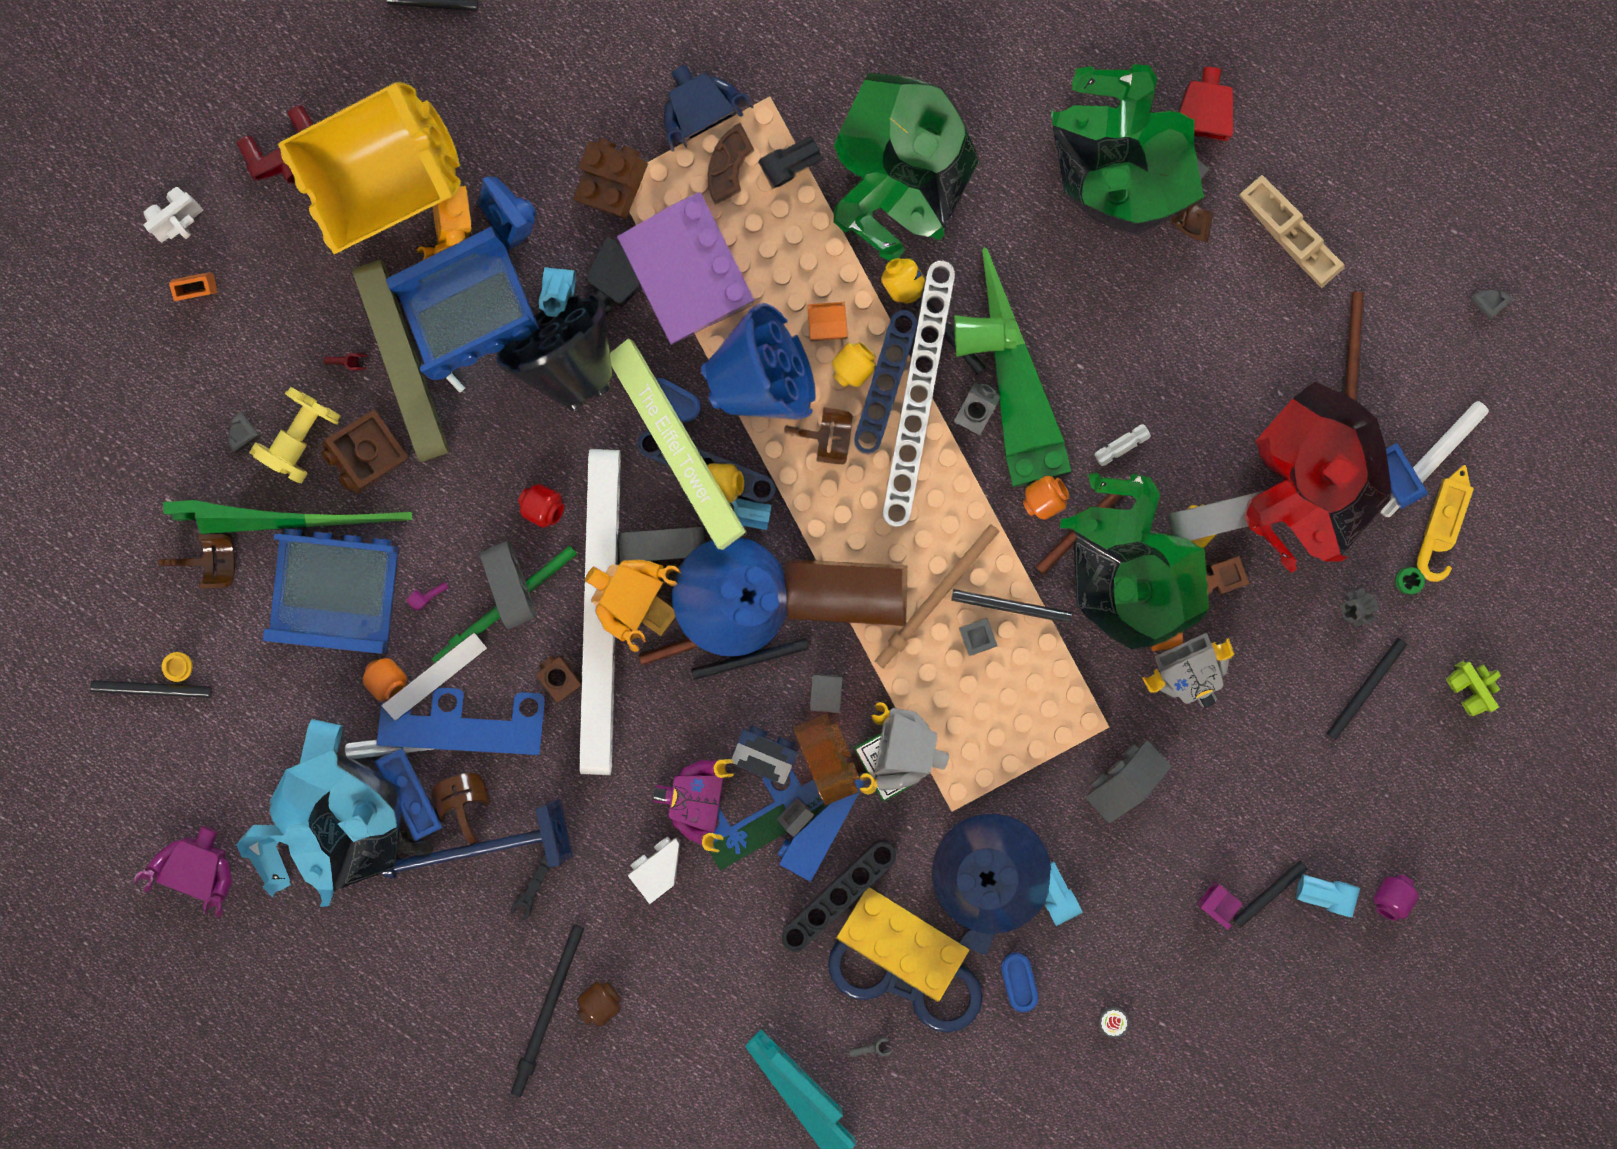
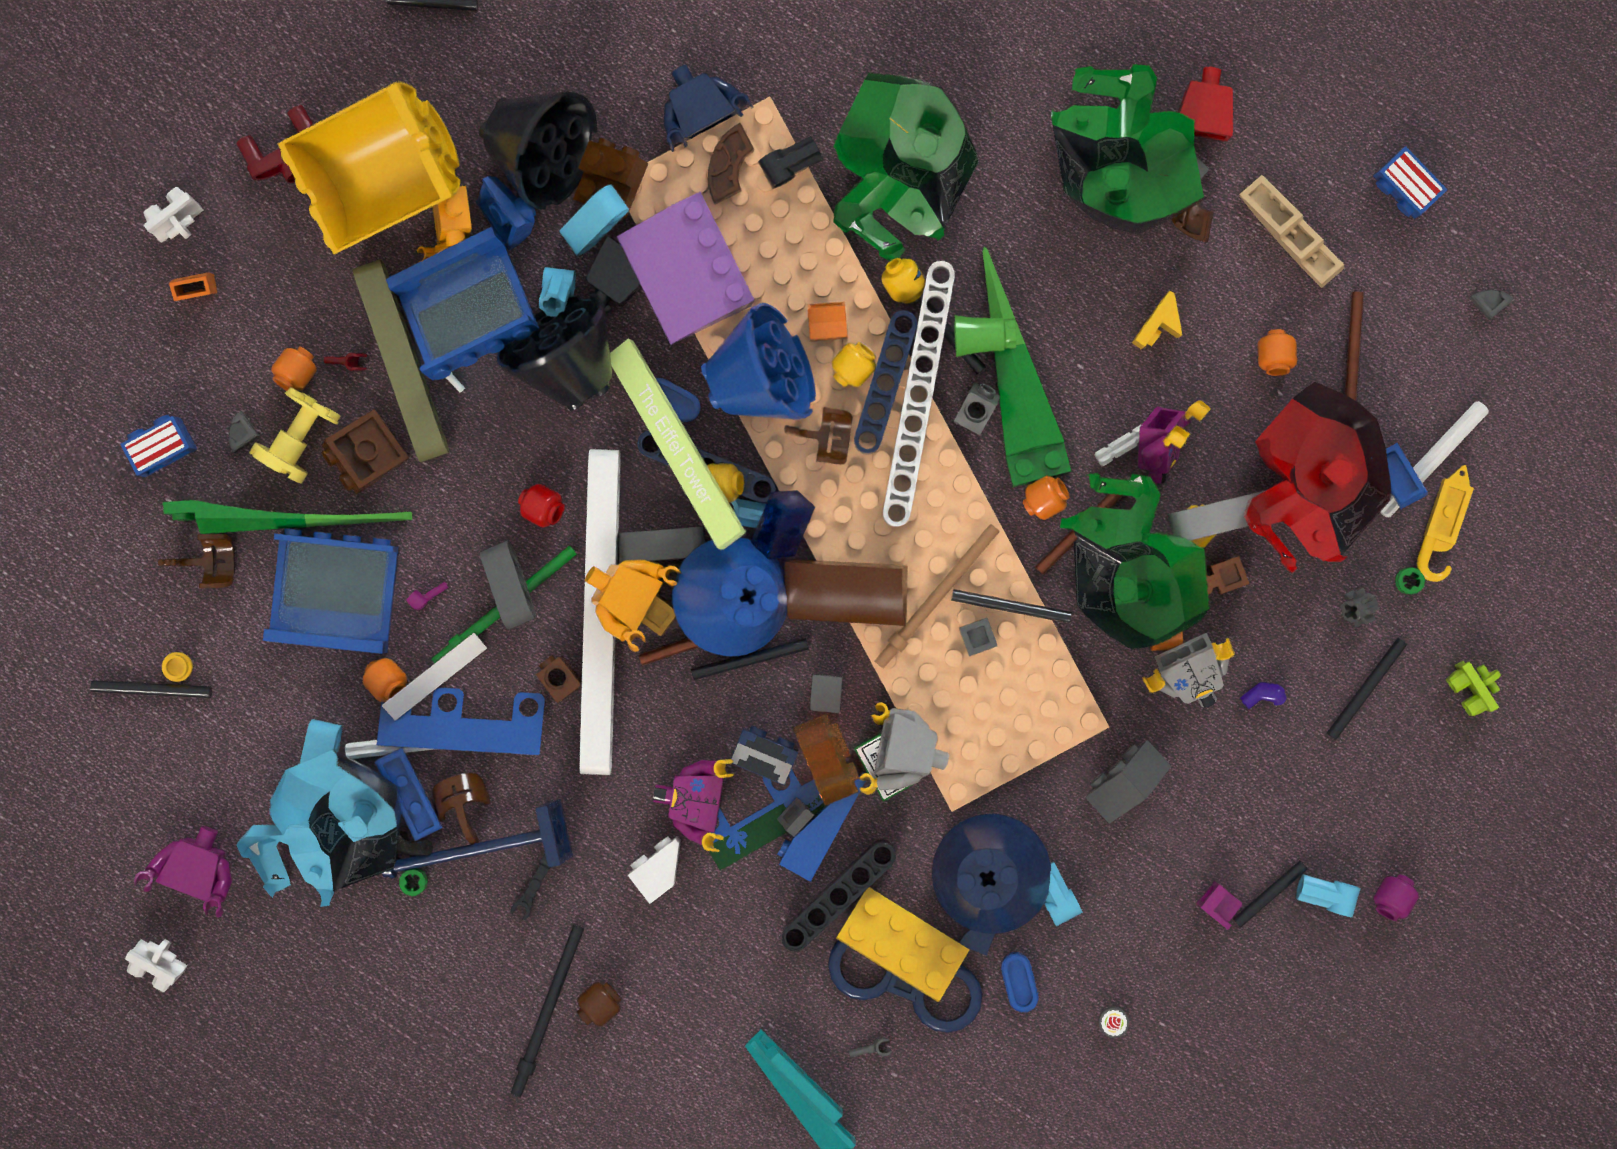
none -> brick [120,414,197,477]
none -> white hips [125,939,187,992]
none -> orange head [271,347,317,391]
none -> green bush [399,868,428,896]
none -> black cone [479,91,597,210]
none -> medium azure beam [560,184,629,256]
none -> clear blue brick [751,490,815,559]
none -> yellow slope [1131,291,1182,349]
none -> magenta torso [1138,400,1211,484]
none -> dark purple arm [1240,682,1286,709]
none -> orange head [1257,329,1297,376]
none -> brick [1373,146,1447,219]

